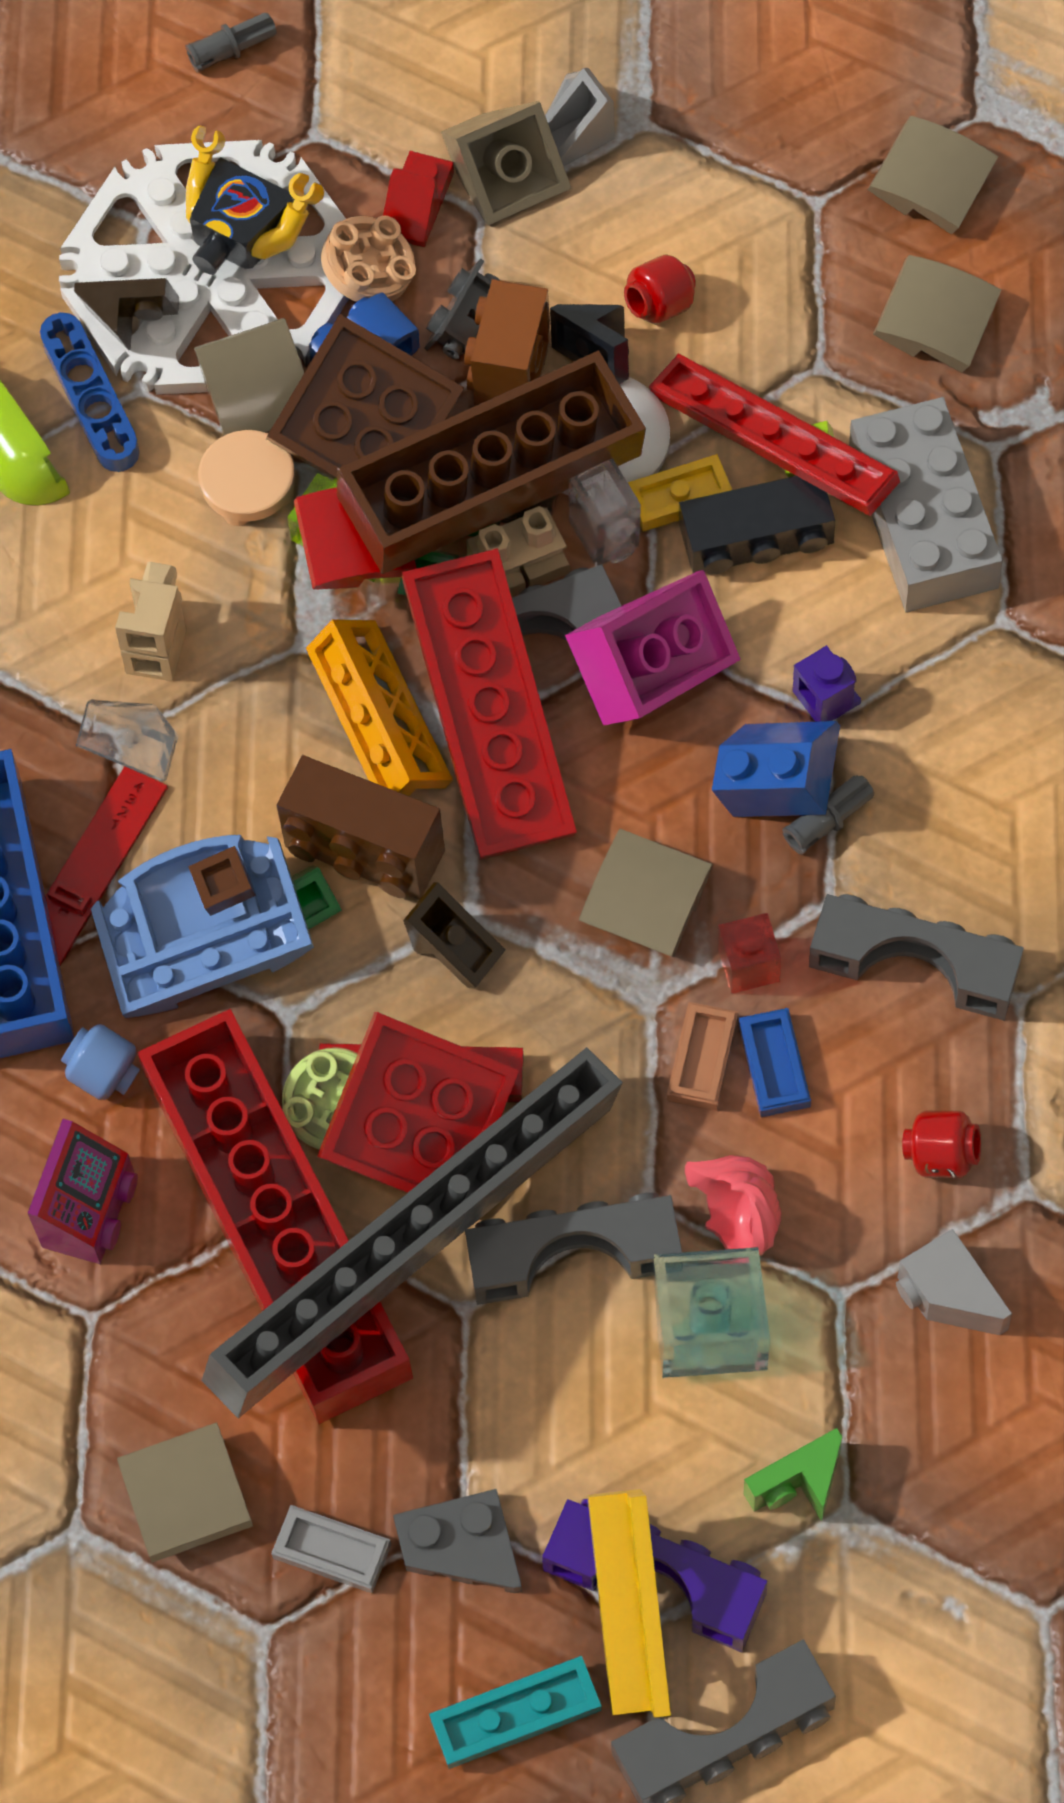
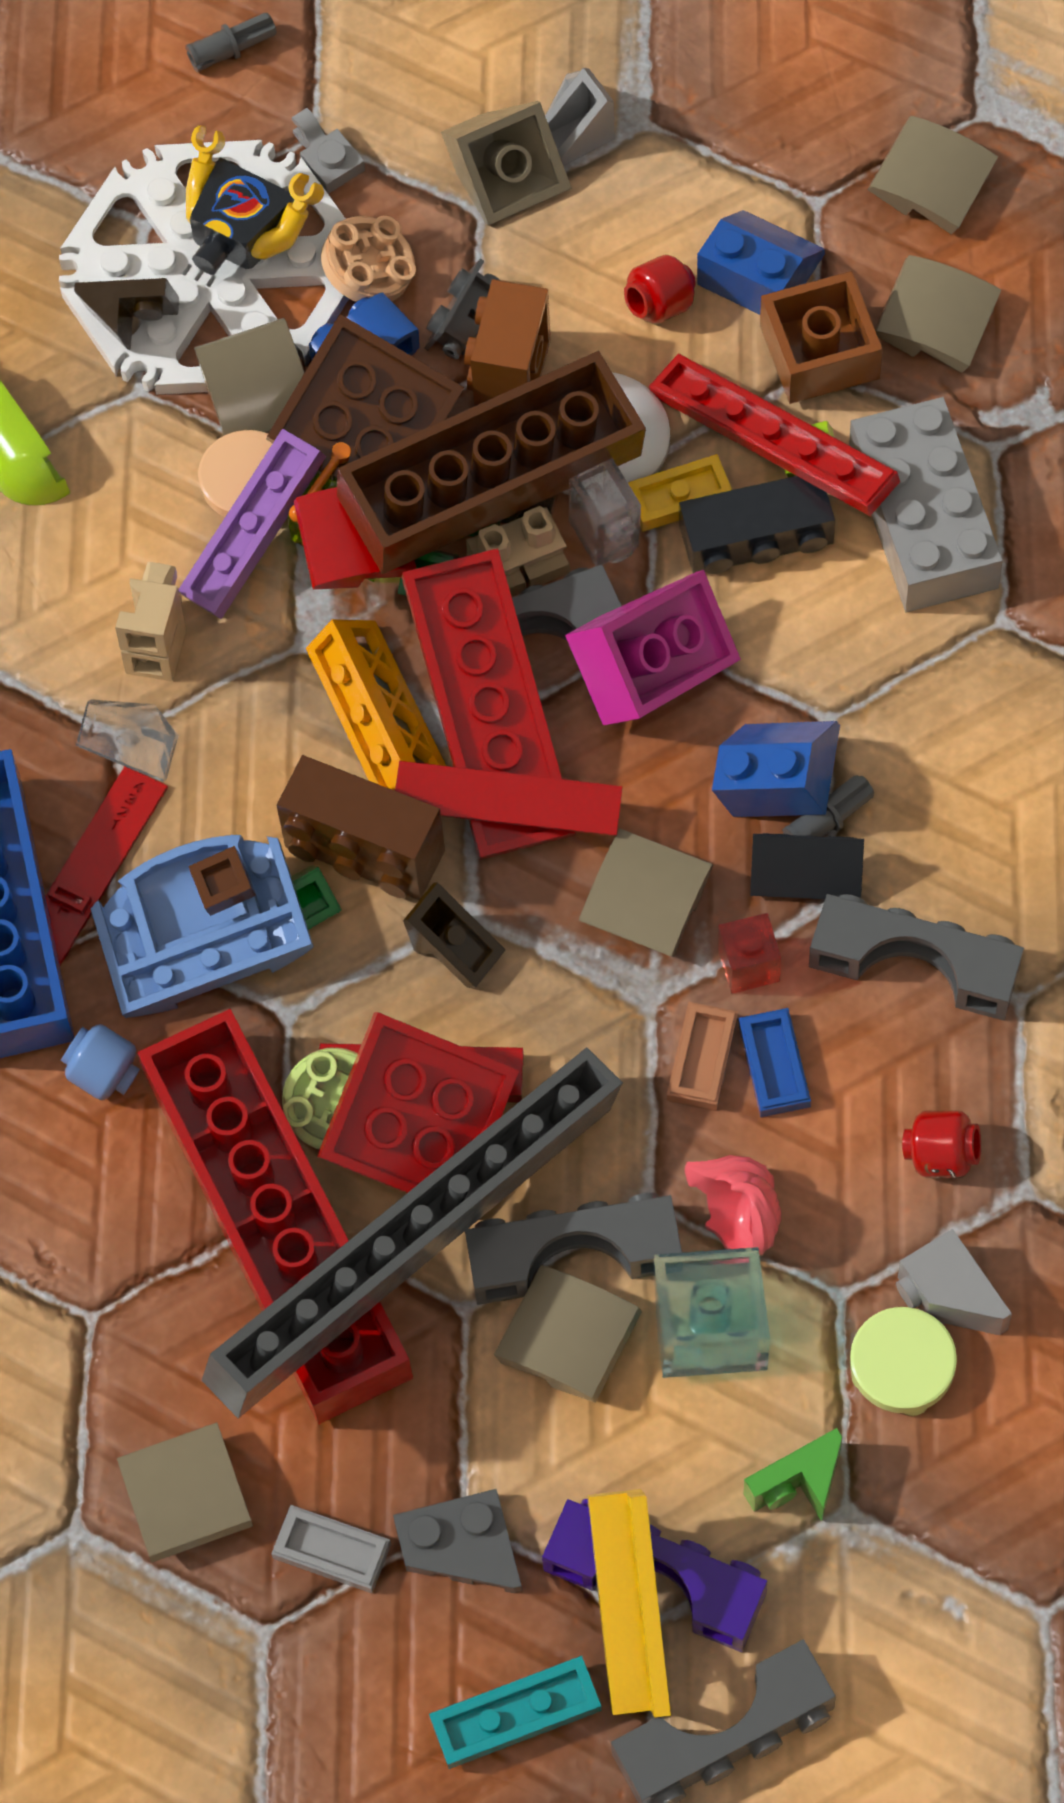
slope [27,1119,138,1264] -> none
blue beam [40,312,140,472] -> none
red slope [383,151,455,248] -> none
black slope [550,304,629,384] -> none
dark purple brick [793,645,861,722] -> none
none -> medium lavender plate [178,429,326,619]
none -> orange hinge [289,442,351,523]
none -> light grey plate [292,108,365,194]
none -> red piece [395,761,623,837]
none -> dark tan slope [494,1265,642,1403]
none -> blue slope [697,210,825,315]
none -> black piece [750,833,864,899]
none -> dark orange brick [760,271,883,404]
none -> yellowish green tile [850,1307,957,1416]

